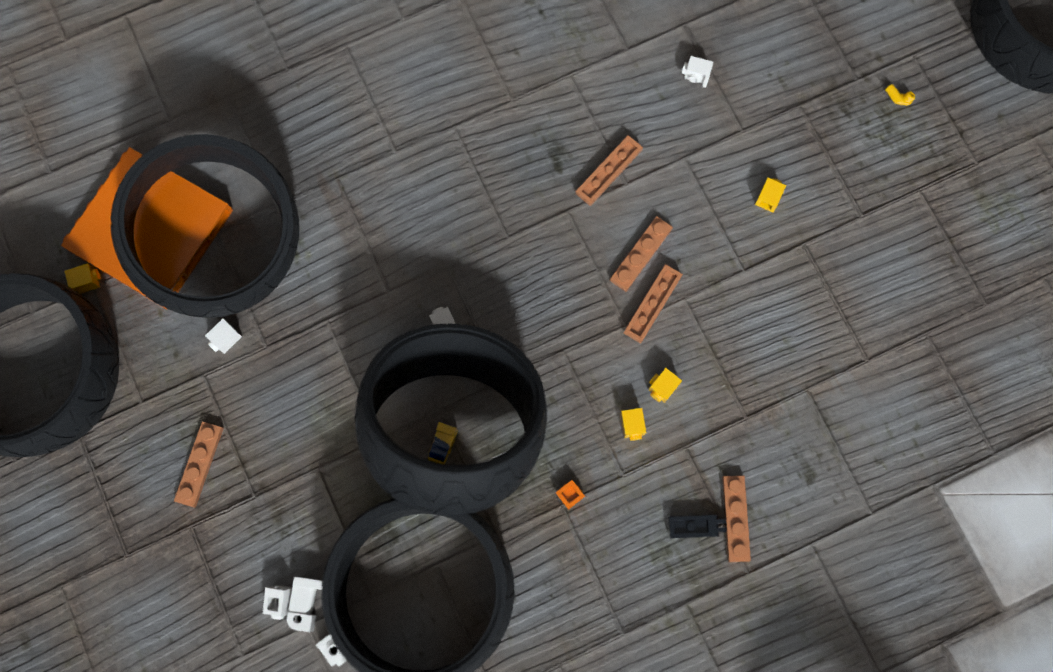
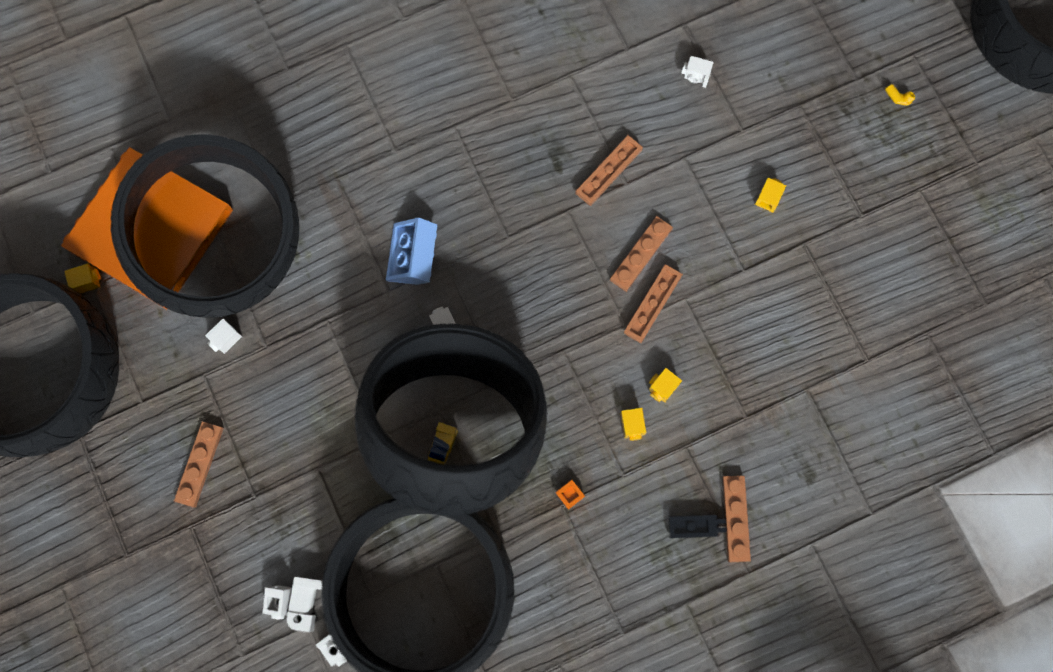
none -> light blue slope [386,217,437,285]

